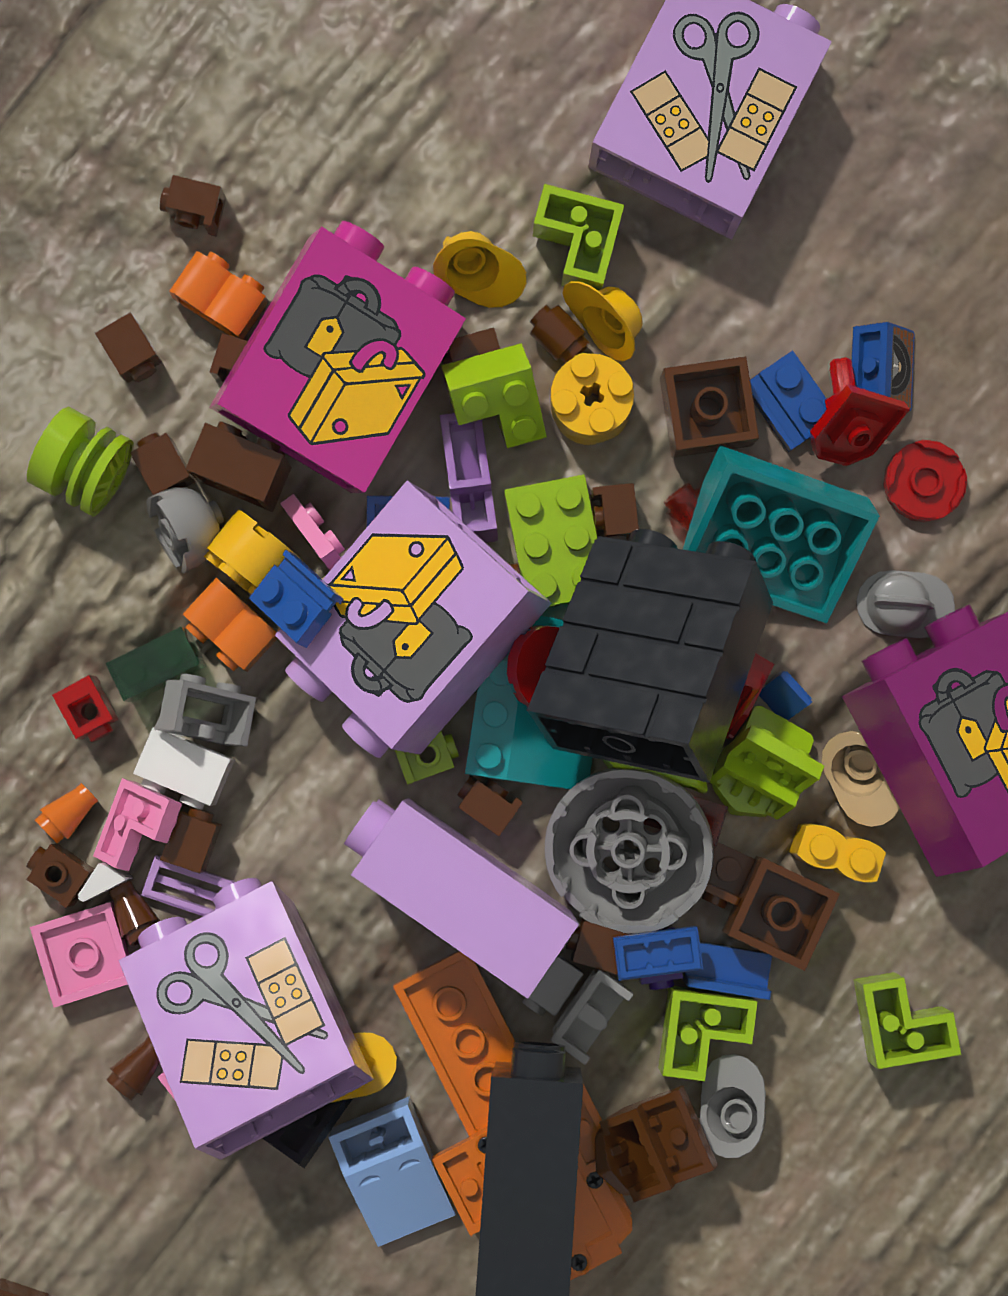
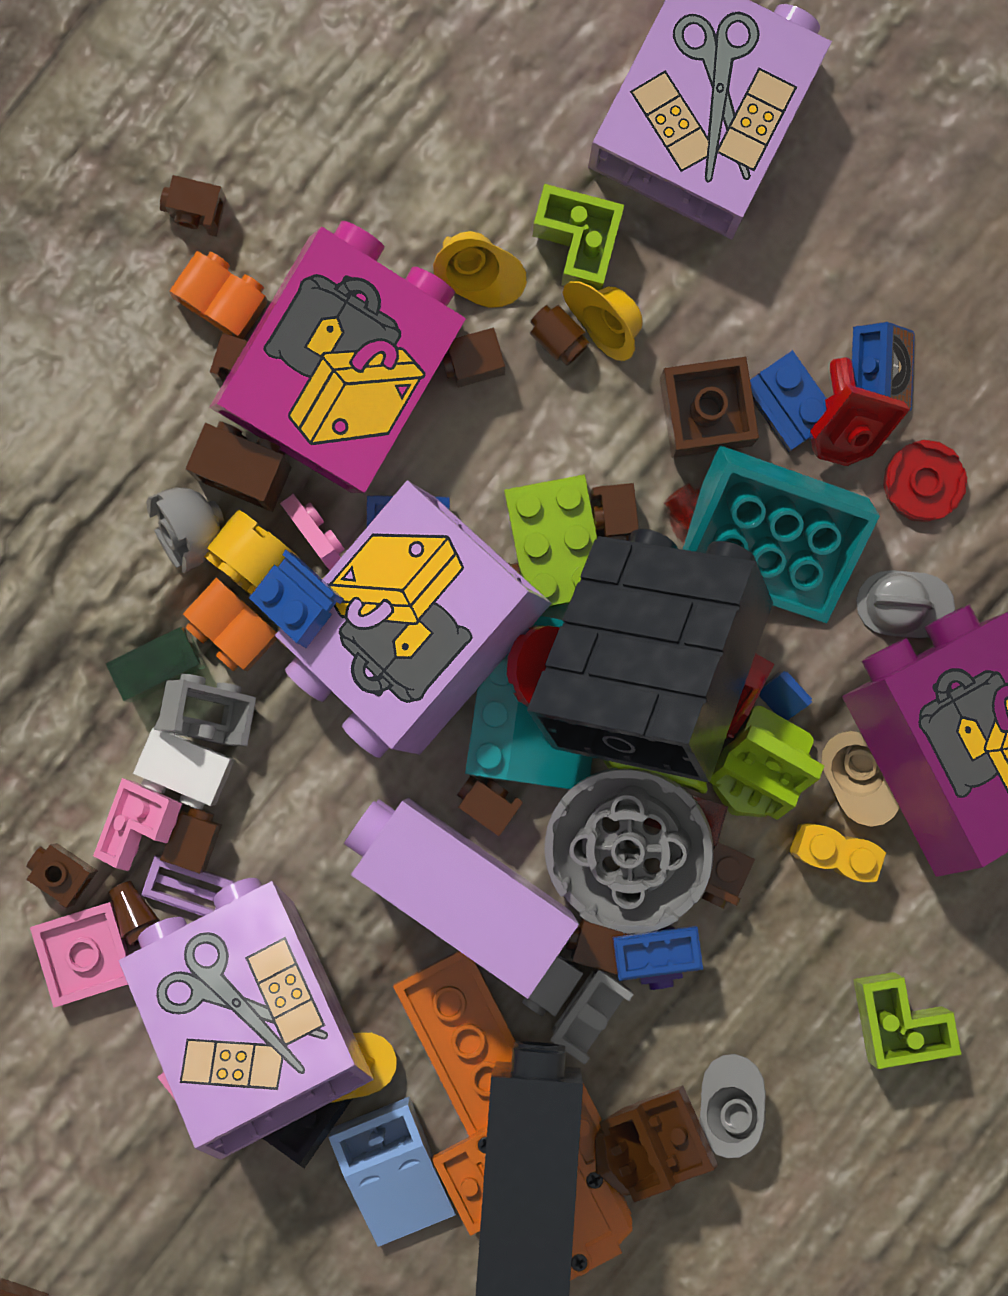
lime wheel [27,406,134,517] -> none
orange cone [35,783,98,844] -> none
red brick [52,675,119,743] -> none
white slope [78,862,133,902] -> none
reddish brown brick [95,312,162,383] -> none
reddish brown cone [106,1036,160,1101] -> none
reddish brown brick [130,433,196,495] -> none
lime brick [395,731,460,785] -> none
medium lavender slope [440,413,498,543] -> none
lime brick [441,343,547,448] -> none
yellow brick [550,353,634,445] -> none
lime brick [658,986,758,1081] -> none
blue panel [682,942,772,1000] -> none
reddish brown brick [722,856,840,971] -> none

